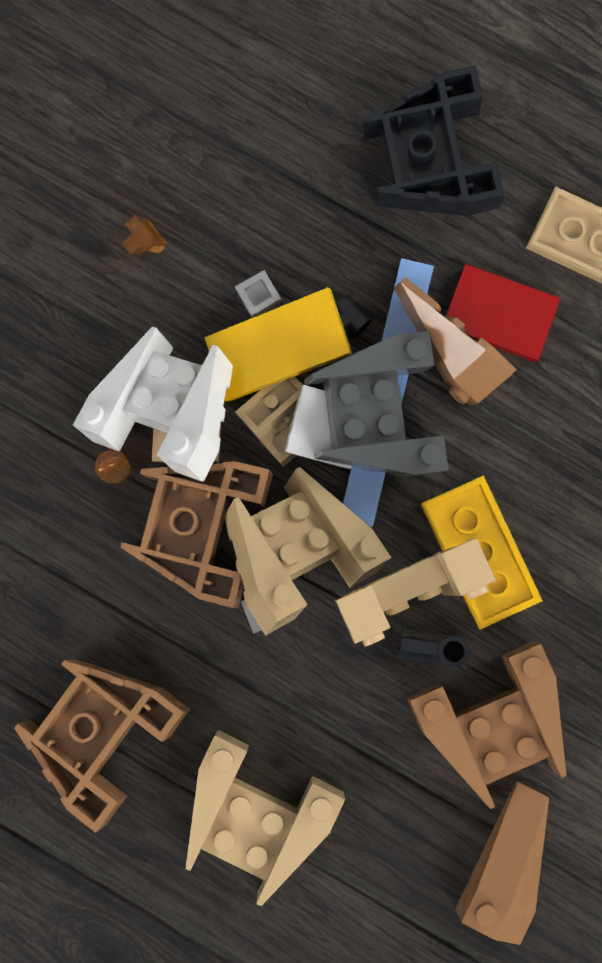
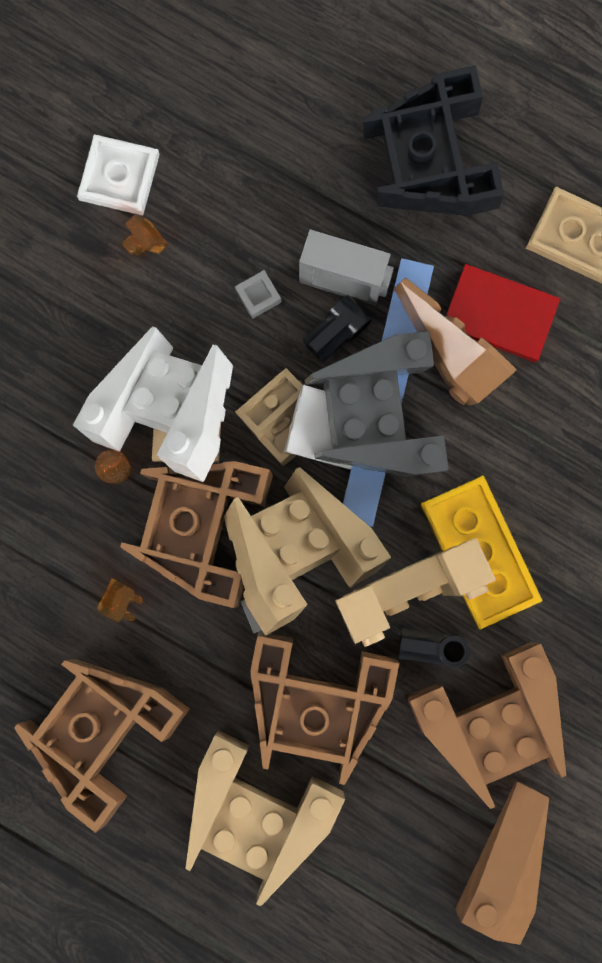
yellow tile [204,288,352,402] -> none
none -> white tile [77,134,160,216]
none -> clear orange tile [97,578,143,622]
none -> medium nougat wedge [250,631,399,785]
none -> light grey window [299,230,394,306]

